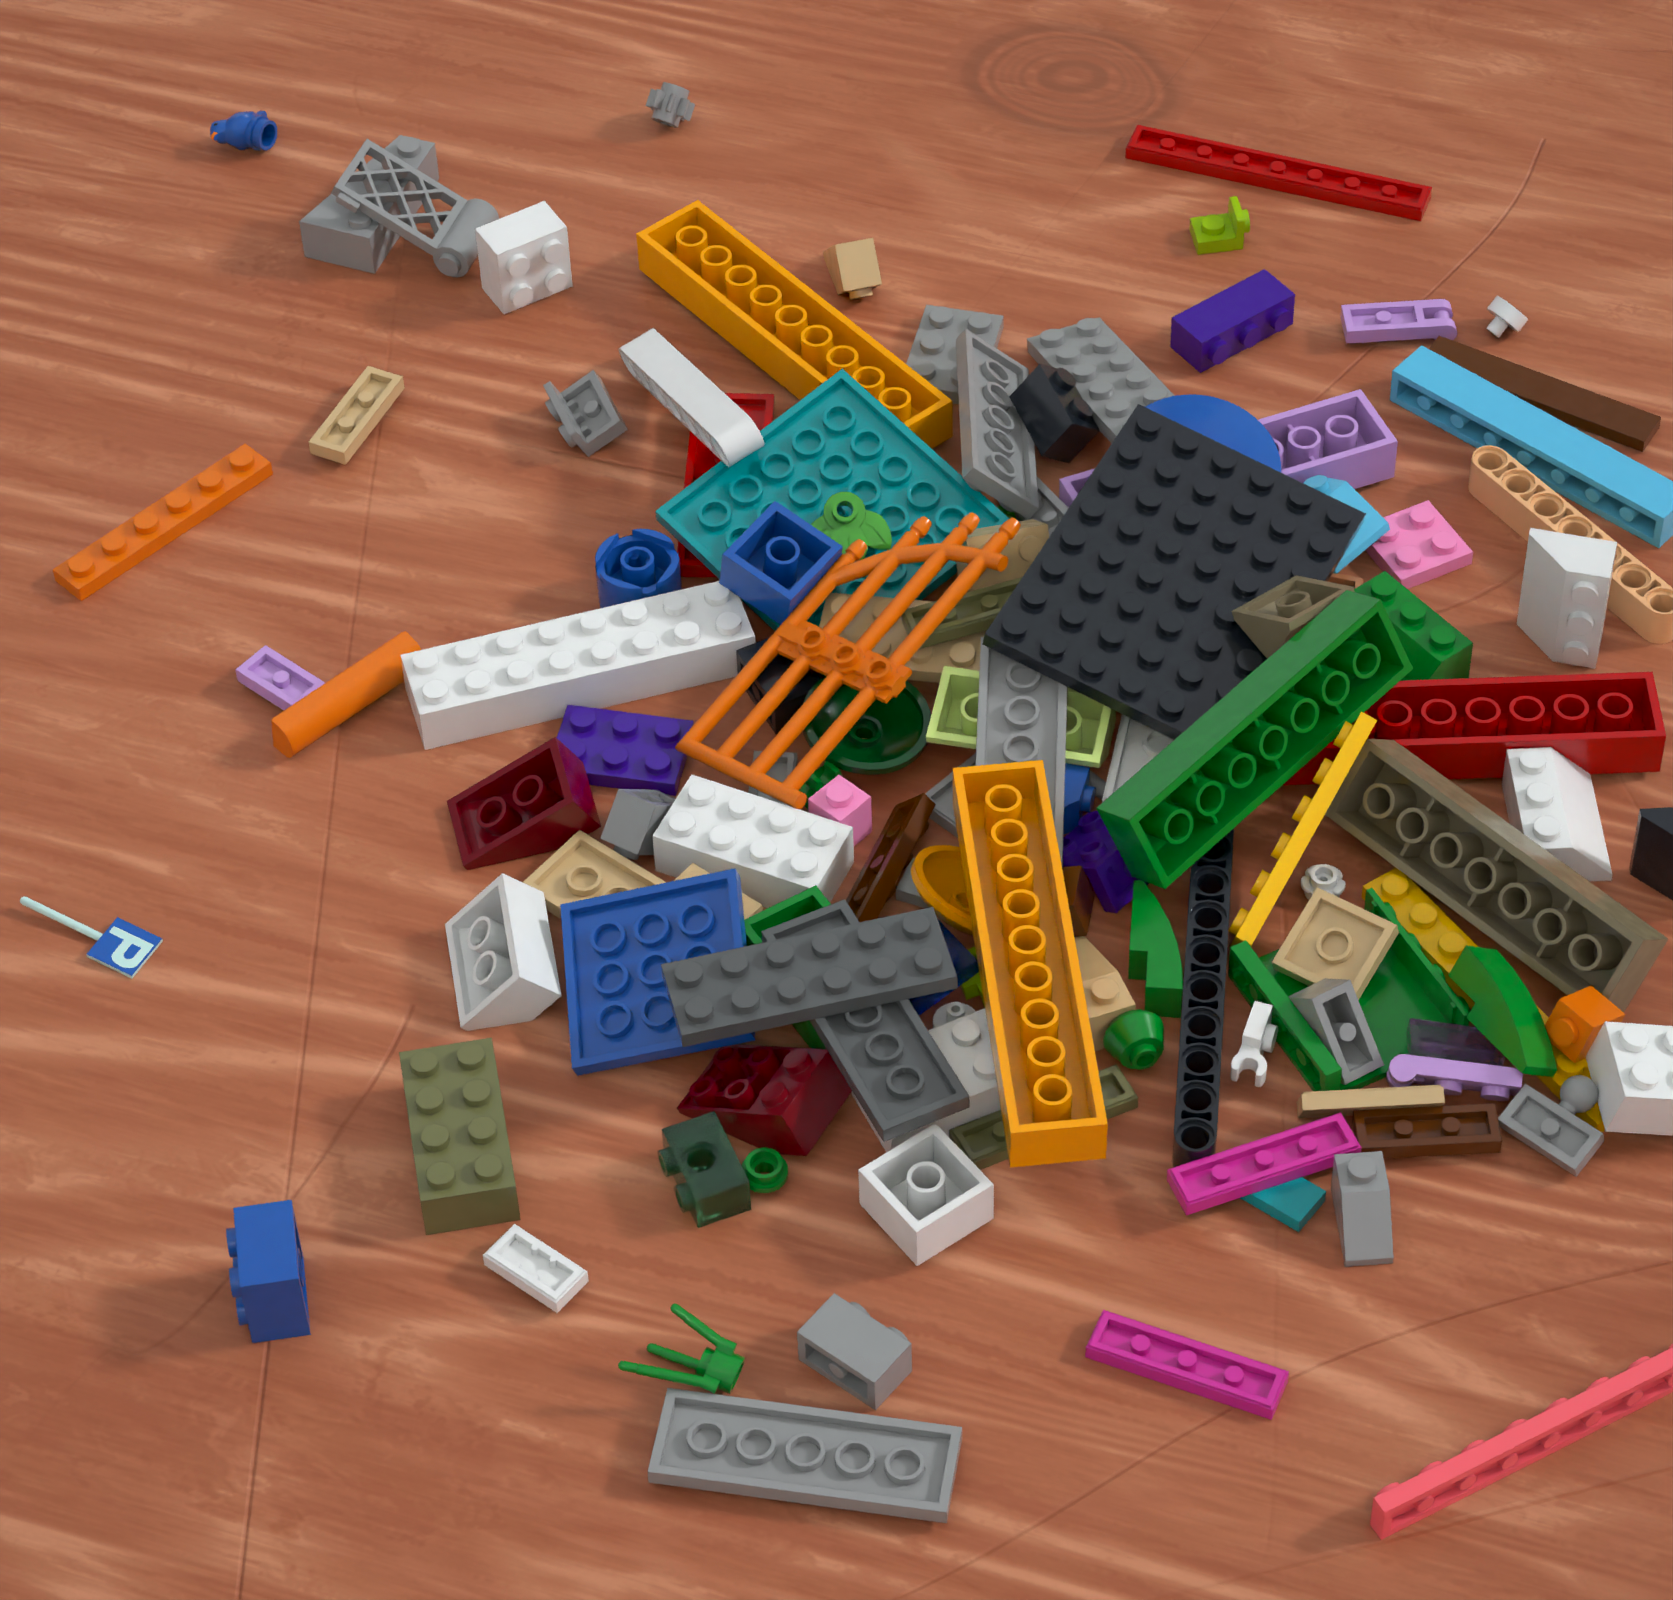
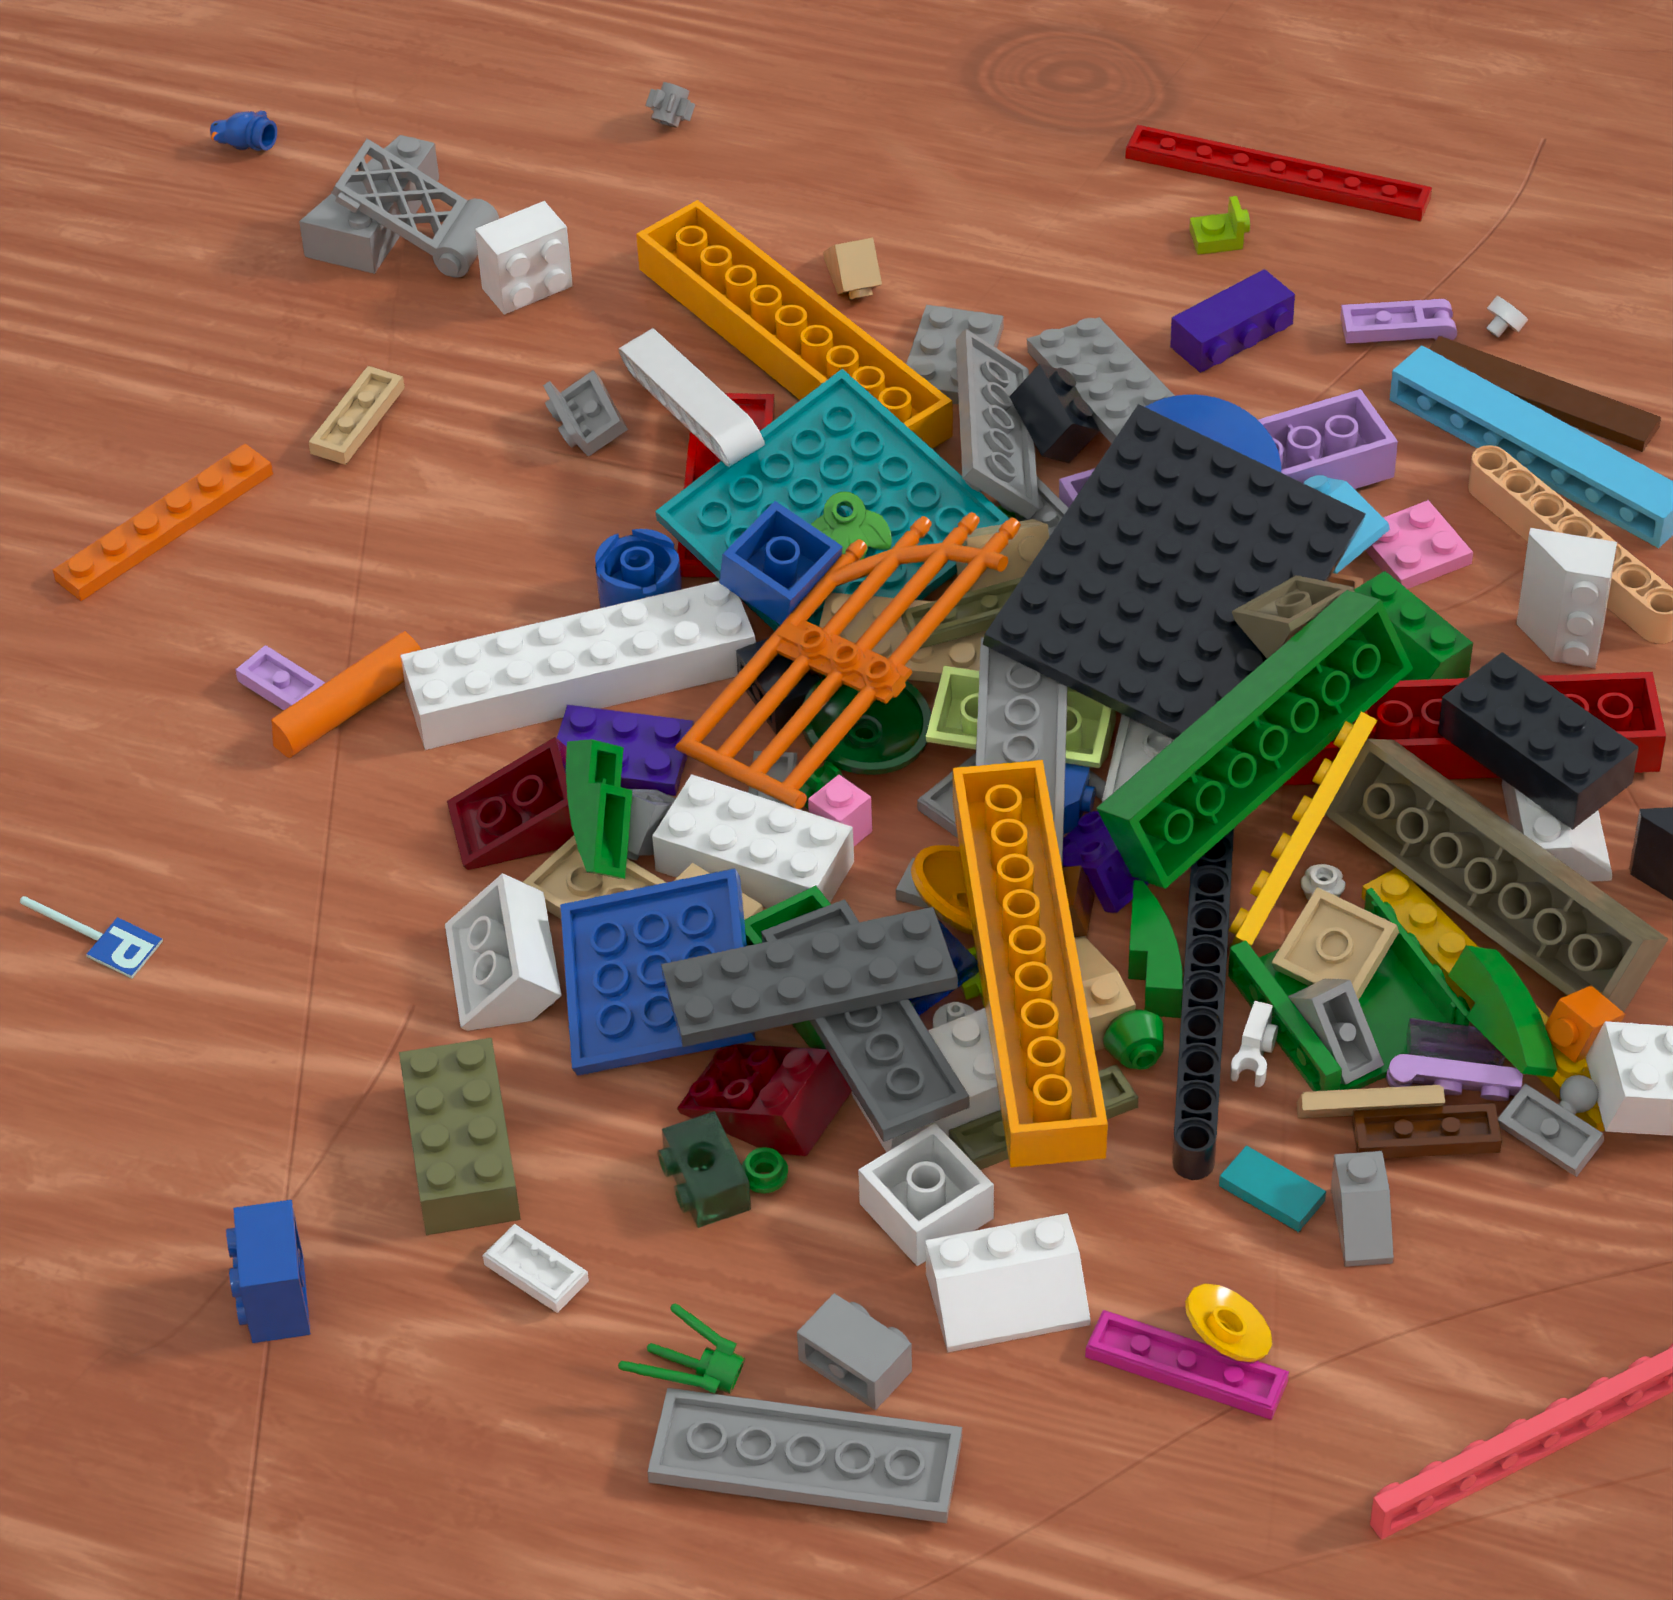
reddish brown plate [846,793,936,922] -> none
dark pink tile [1166,1112,1362,1216] -> none
none -> green slope [566,739,633,879]
none -> white slope [925,1213,1091,1353]
none -> yellow dish [1185,1284,1272,1362]
none -> black brick [1438,652,1639,830]

